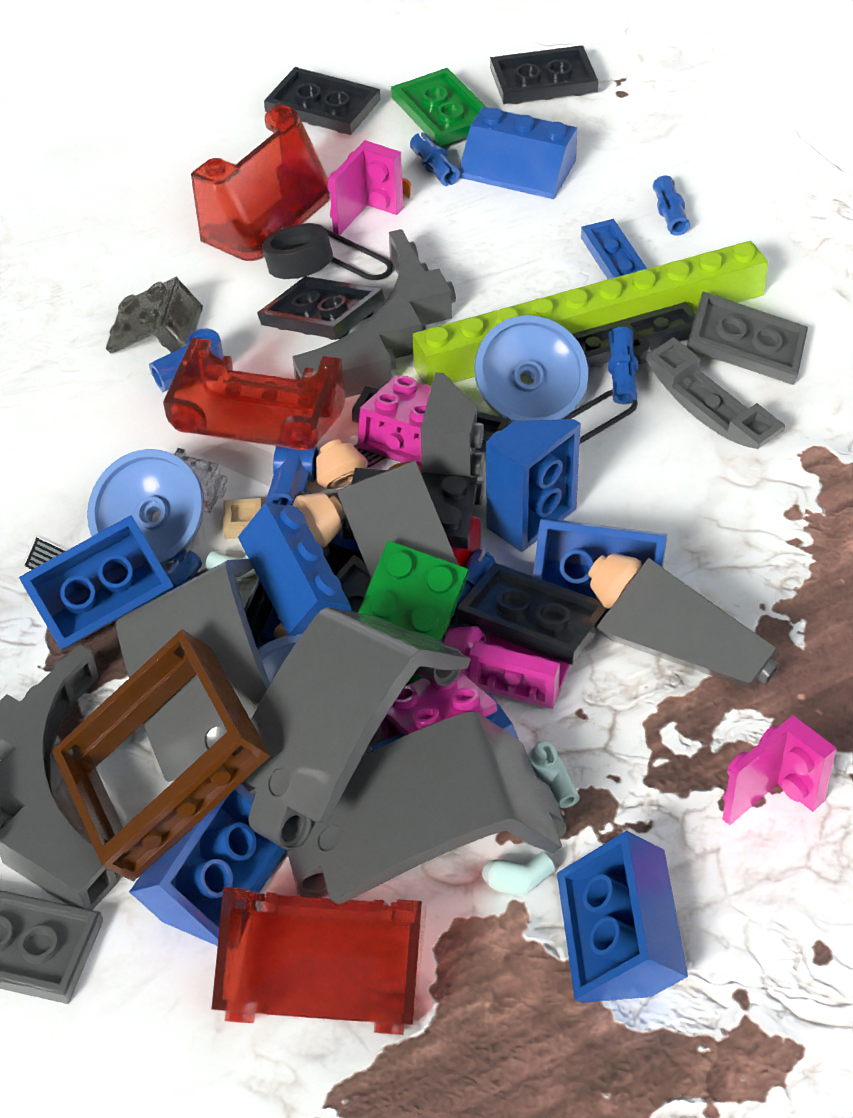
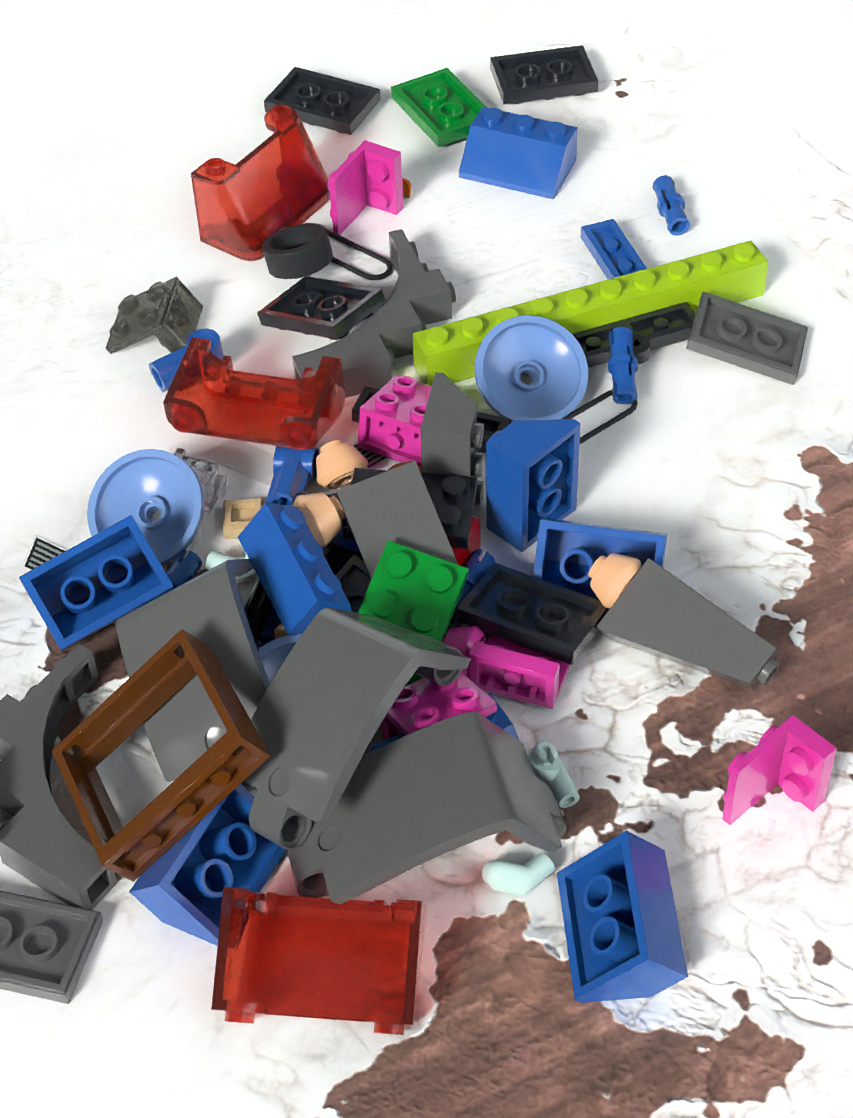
blue pin [410,132,460,186] -> none
dark grey slope [646,337,786,449] -> none

